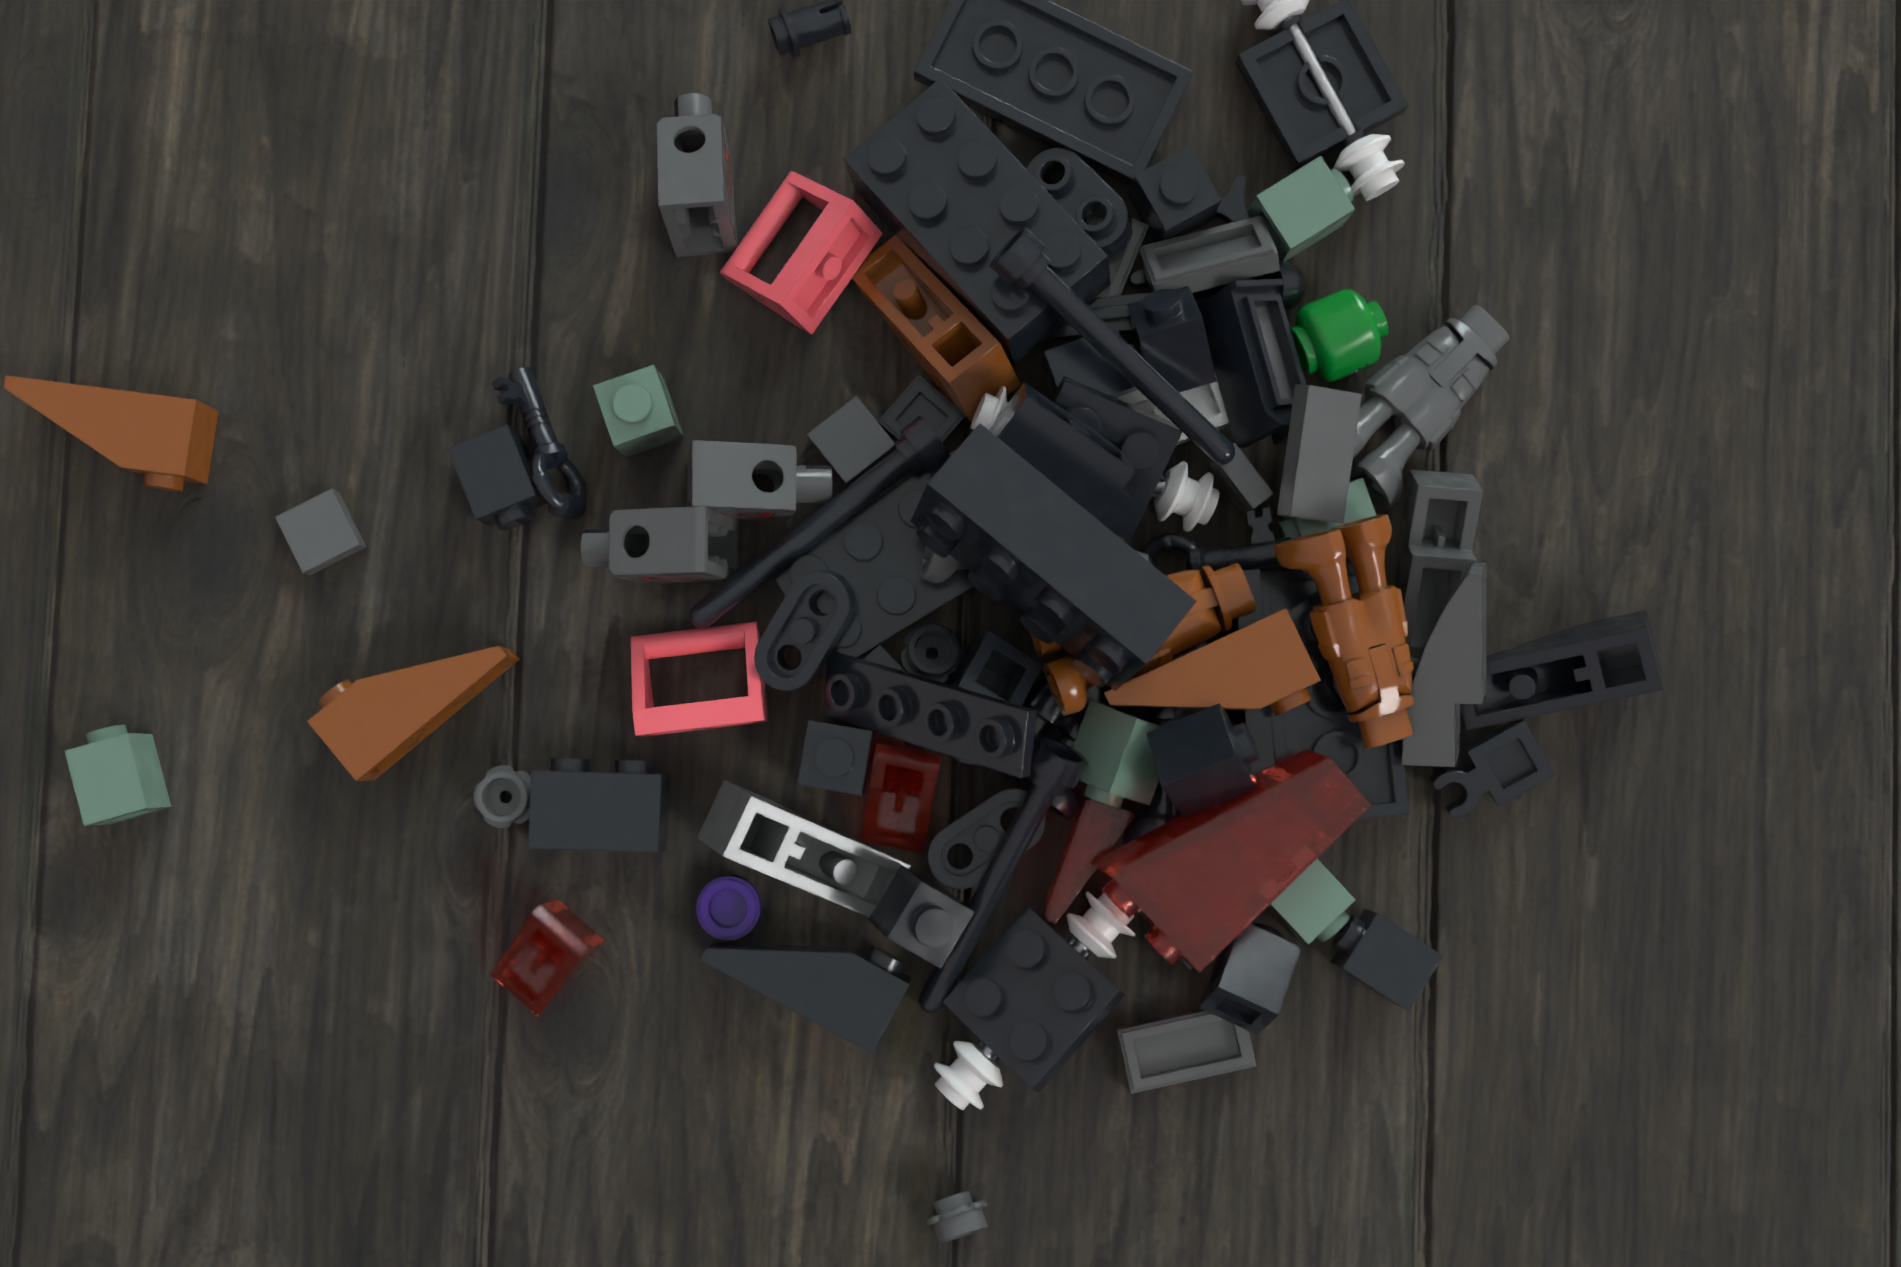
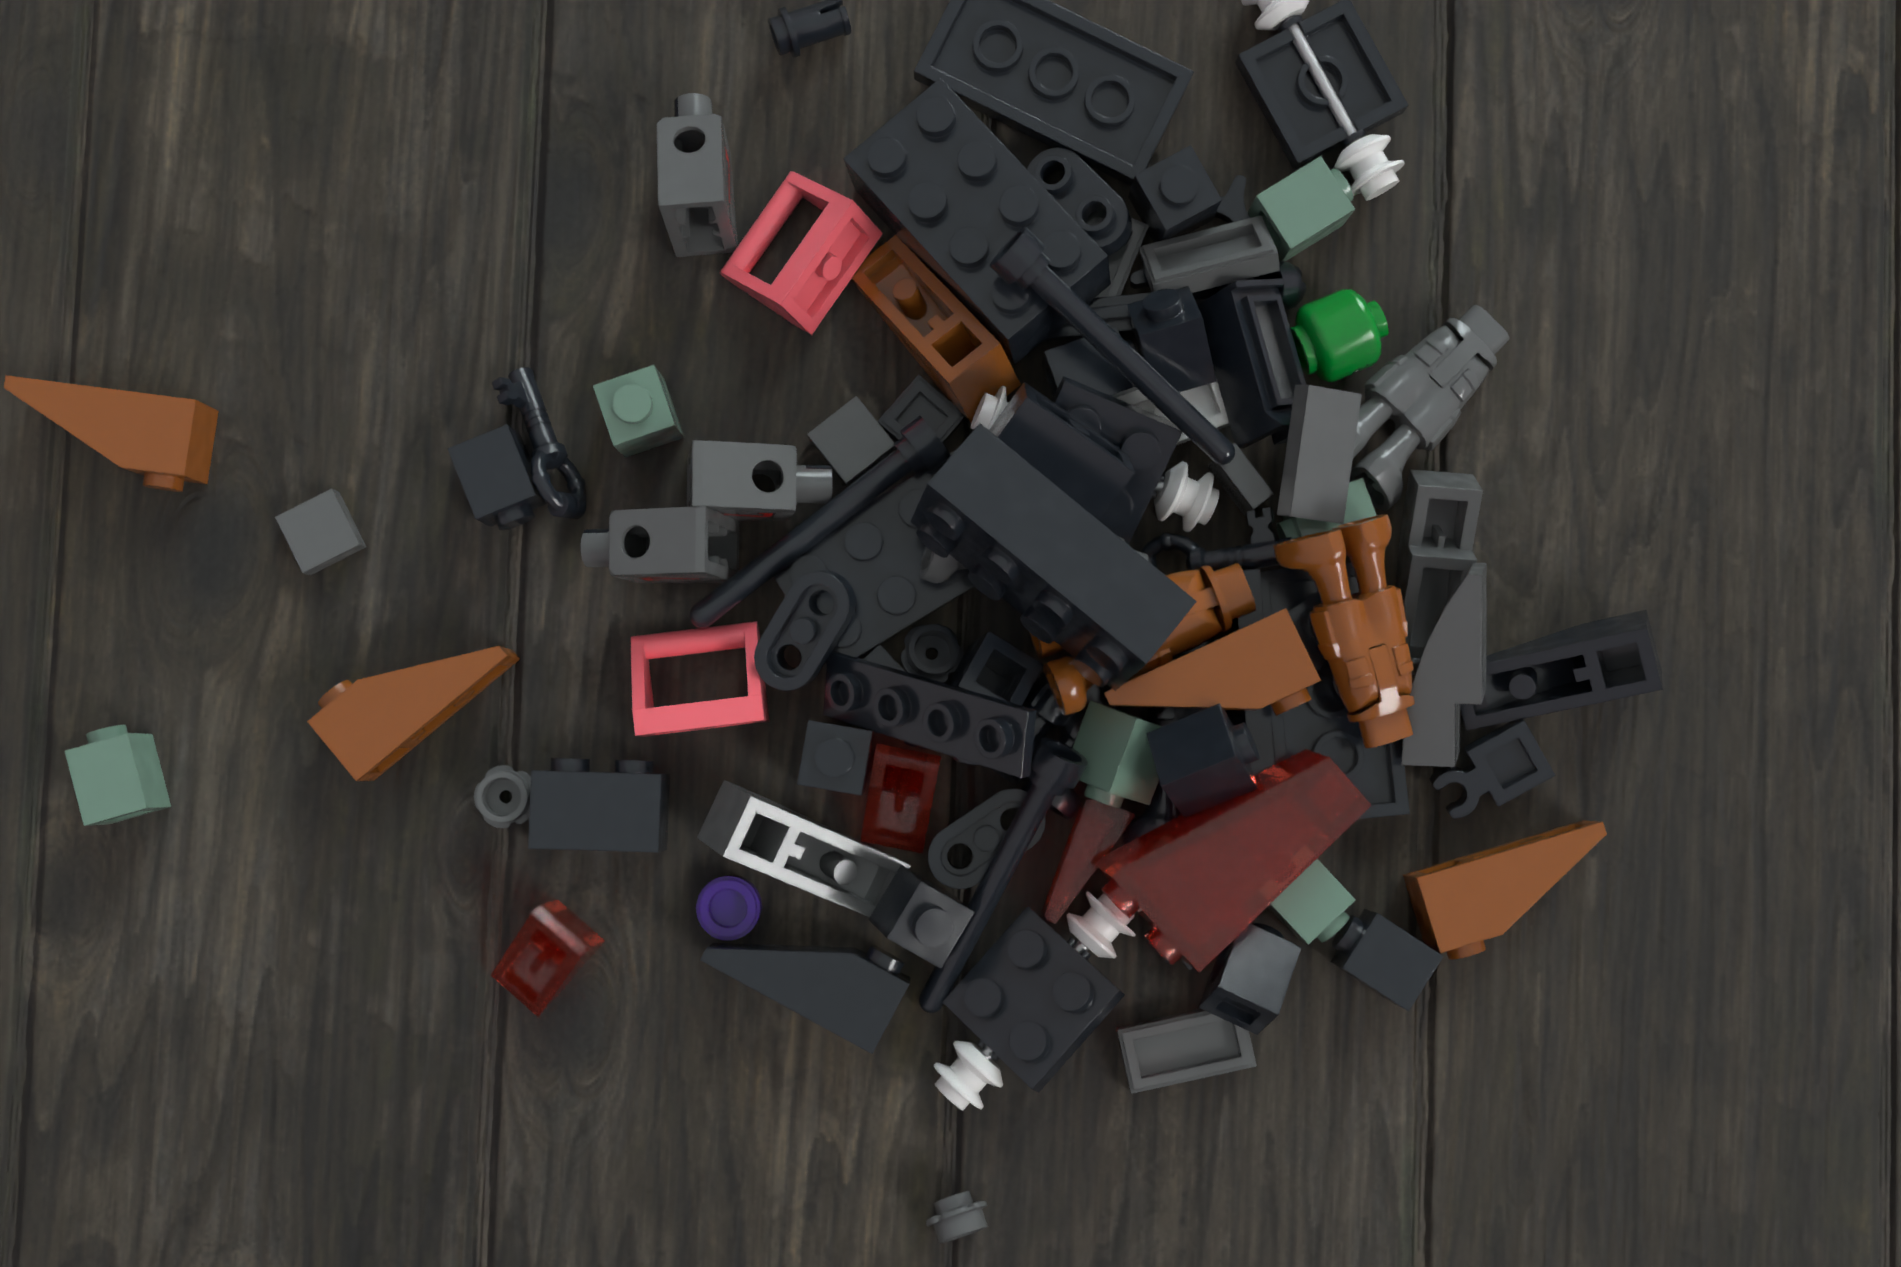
none -> dark orange slope [1403,820,1607,960]

